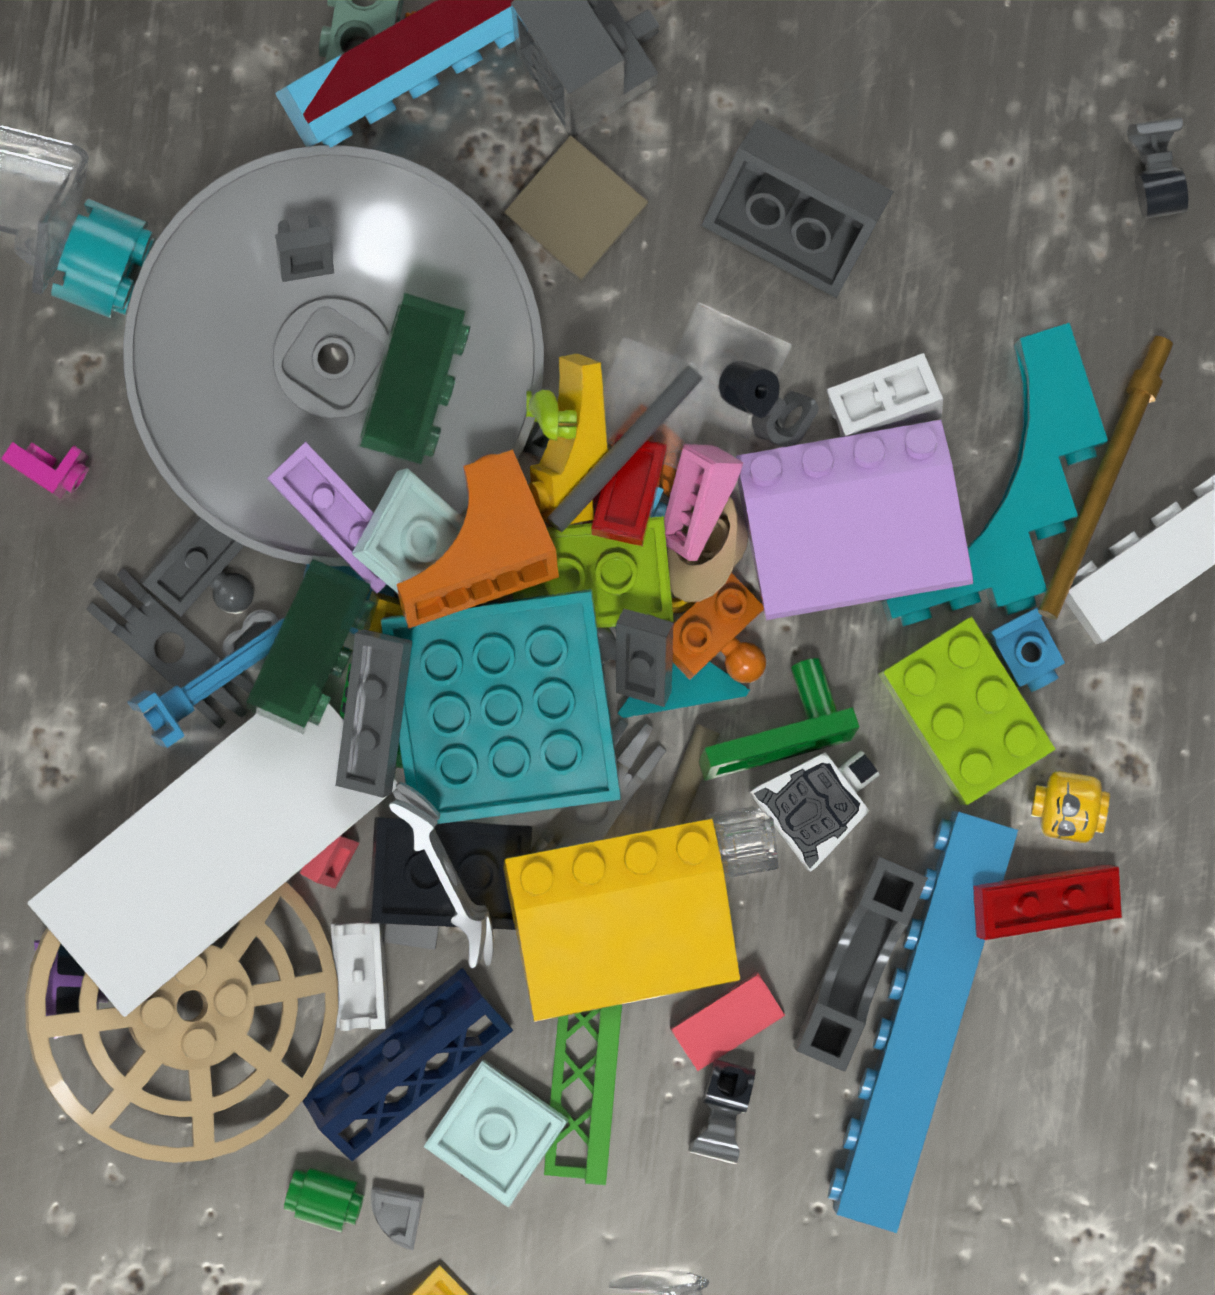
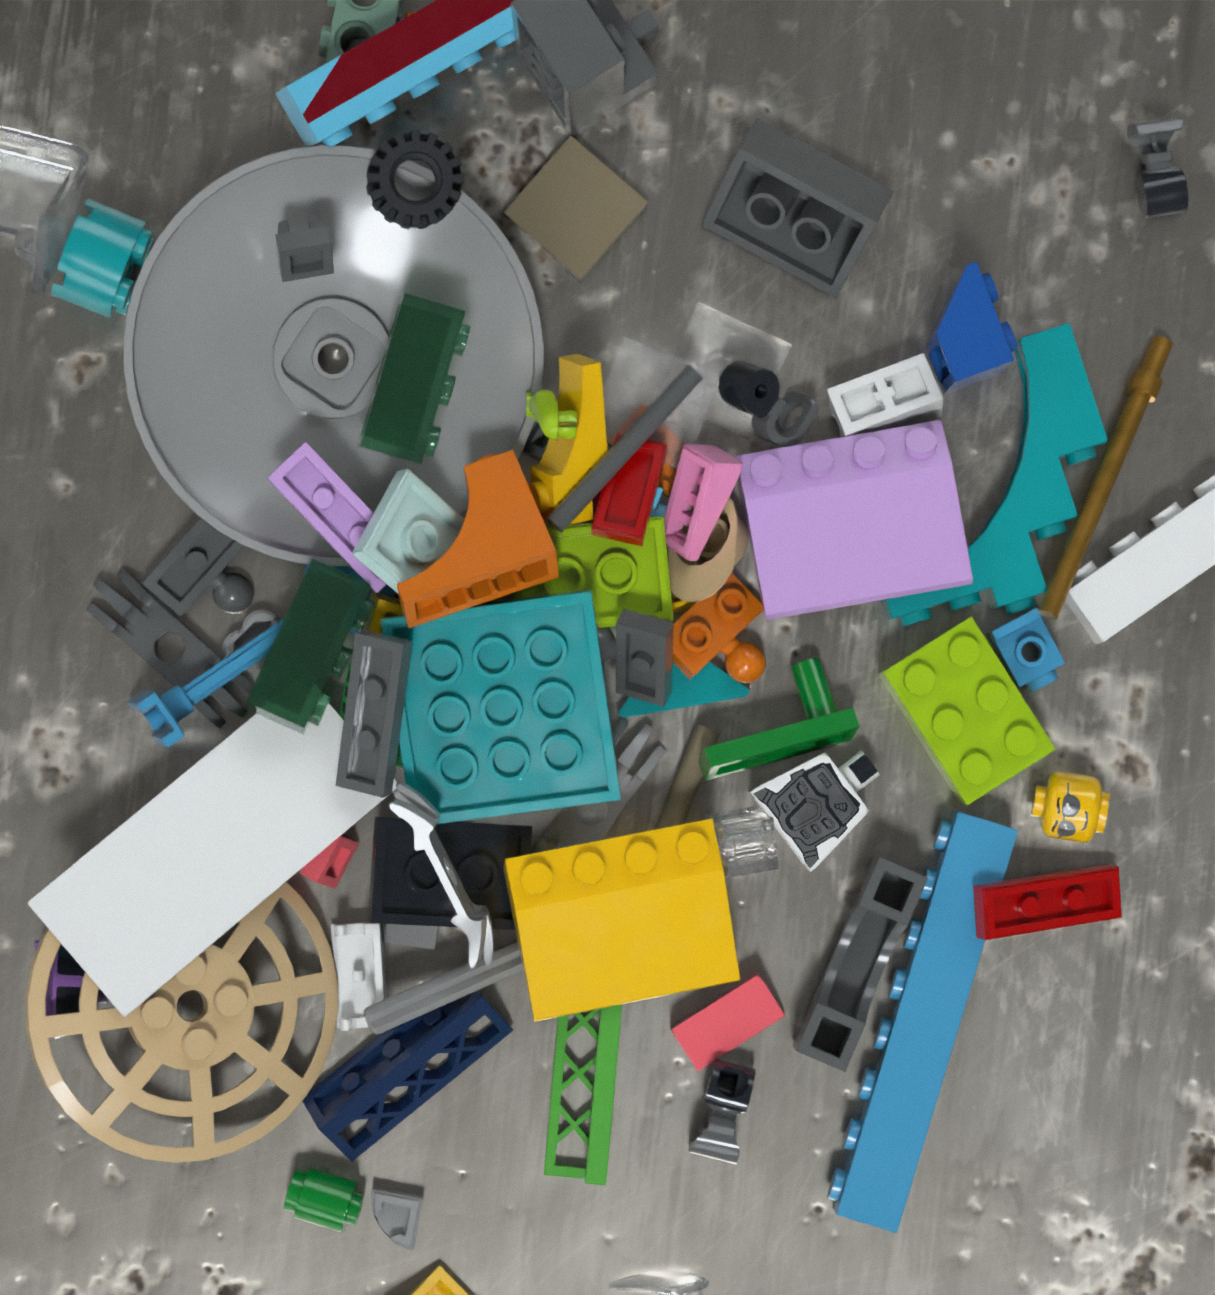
dark pink bracket [1,442,89,499] -> none
light aqua tile [424,1060,569,1207] -> none
none -> light grey axle [364,941,523,1034]
none -> black tyre [366,130,464,230]
none -> blue slope [925,262,1017,395]

